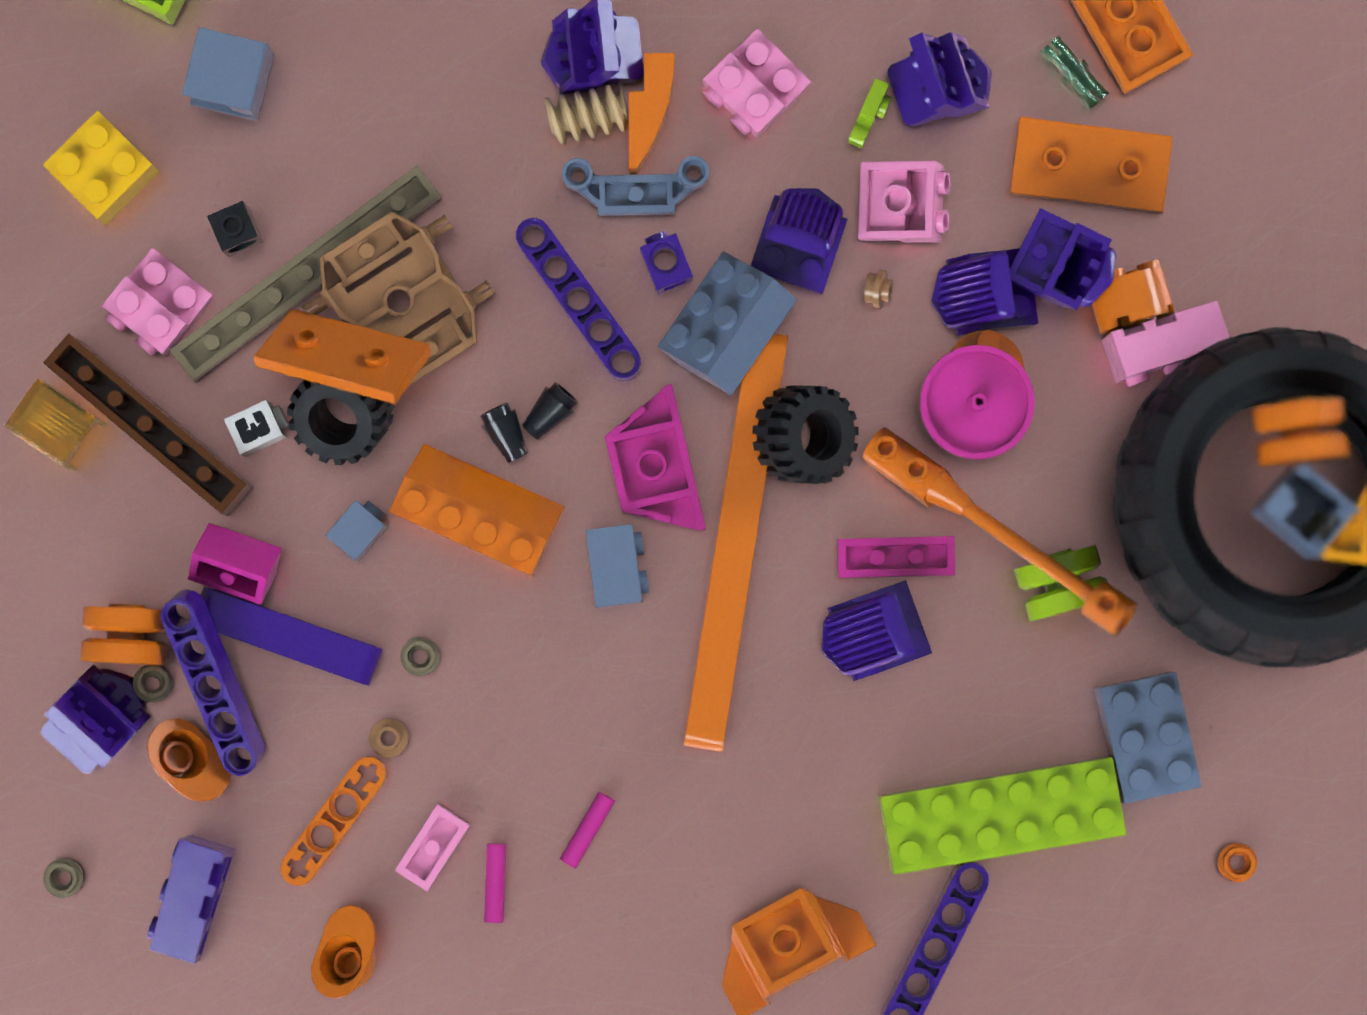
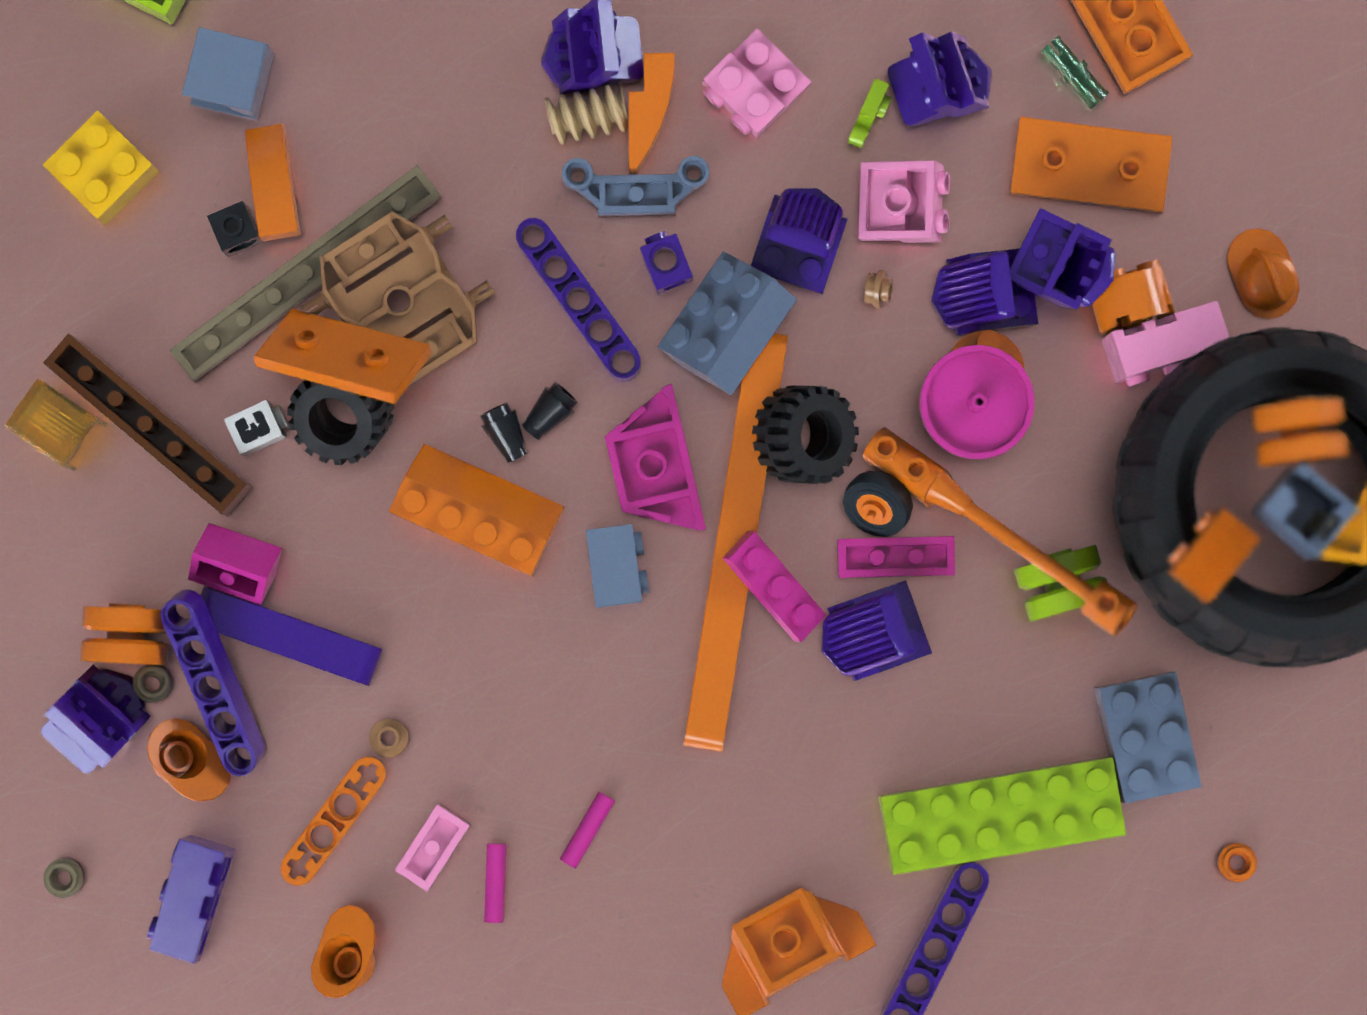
bright pink plate [102,248,215,357] -> none
sand blue brick [325,500,388,562] -> none
dark tan plate [401,637,440,676] -> none
none -> orange slope [245,123,301,242]
none -> dark pink plate [723,531,826,642]
none -> black wheel [843,471,913,537]
none -> orange brick [1167,508,1262,603]
none -> orange piece [1227,228,1300,319]

